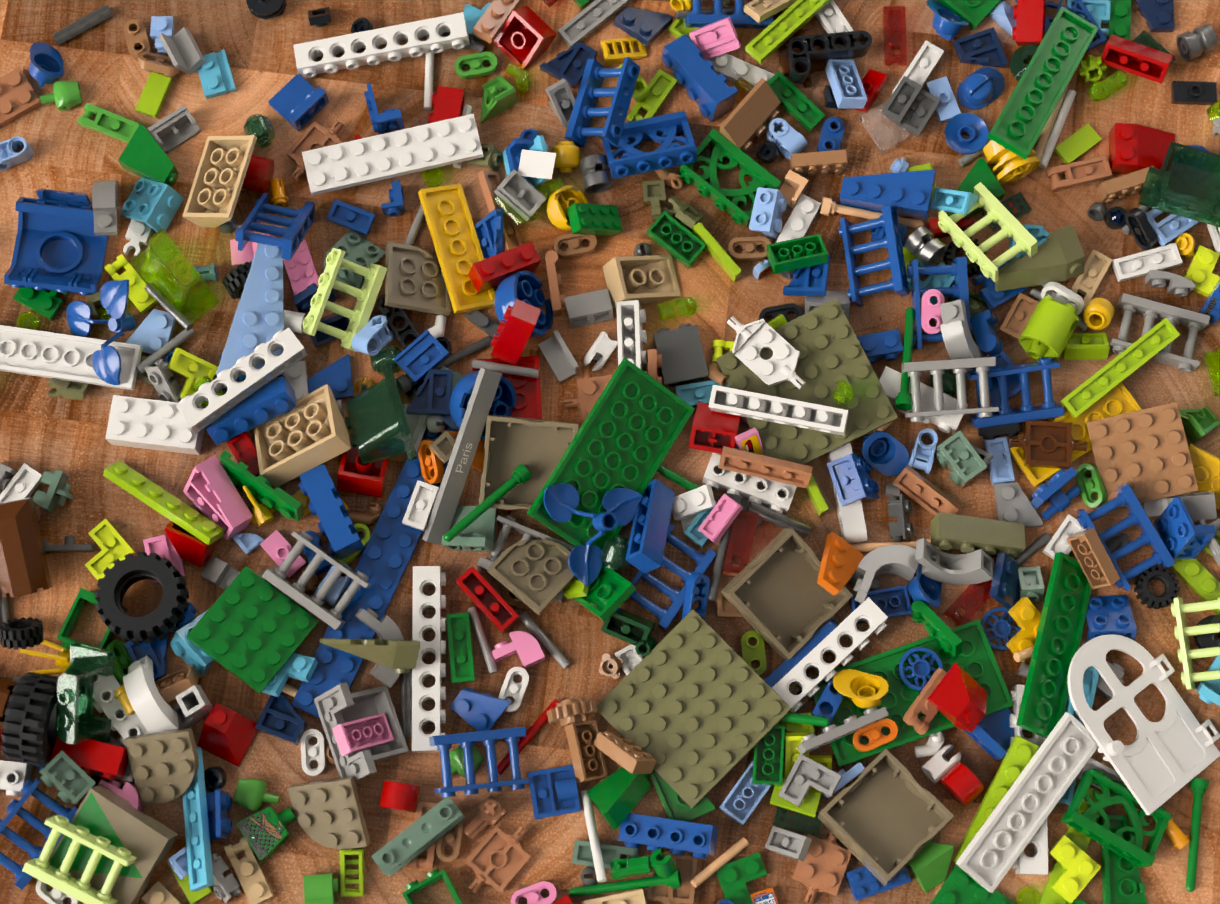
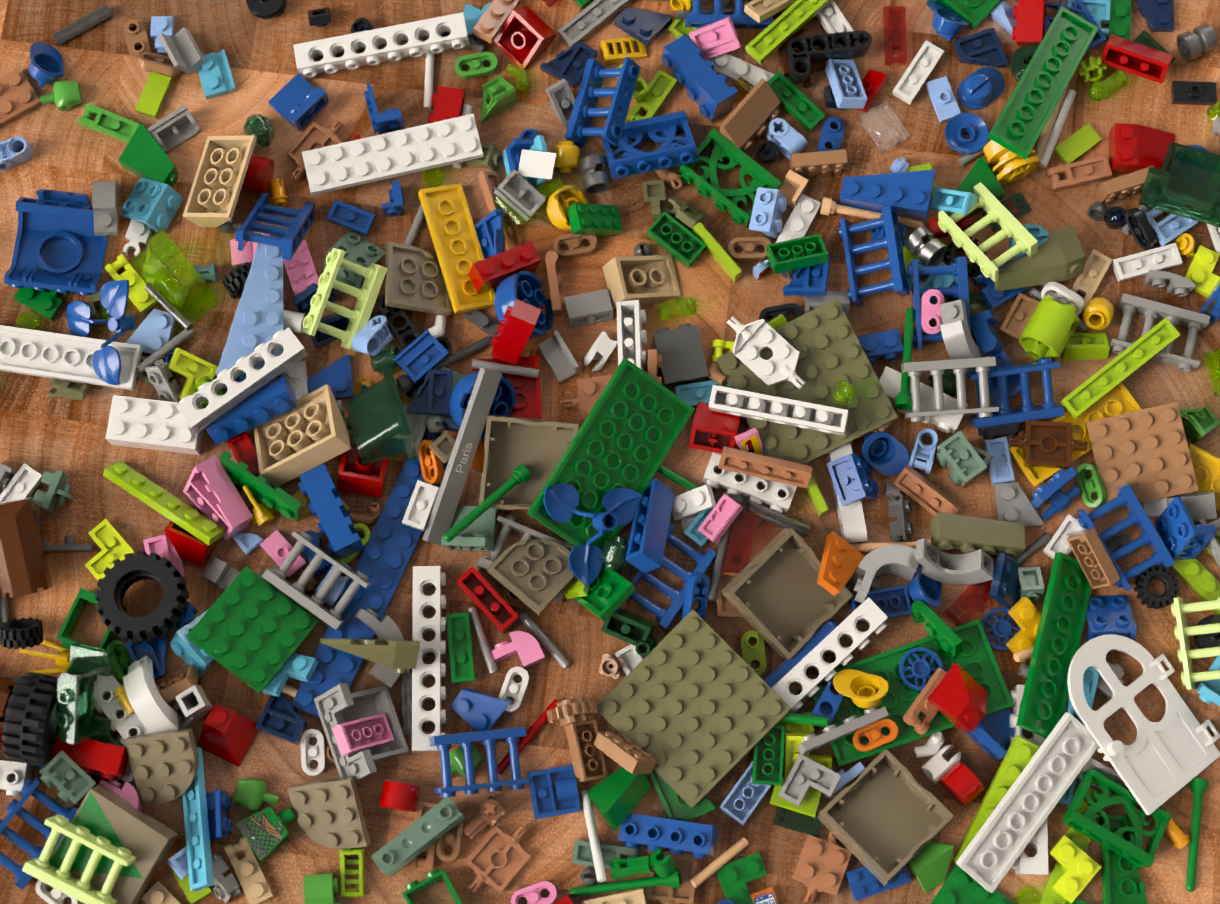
black tile [204,766,227,791] -> none
light grey slope [765,826,812,862] -> none
dark grey slope [882,76,941,138] -> none

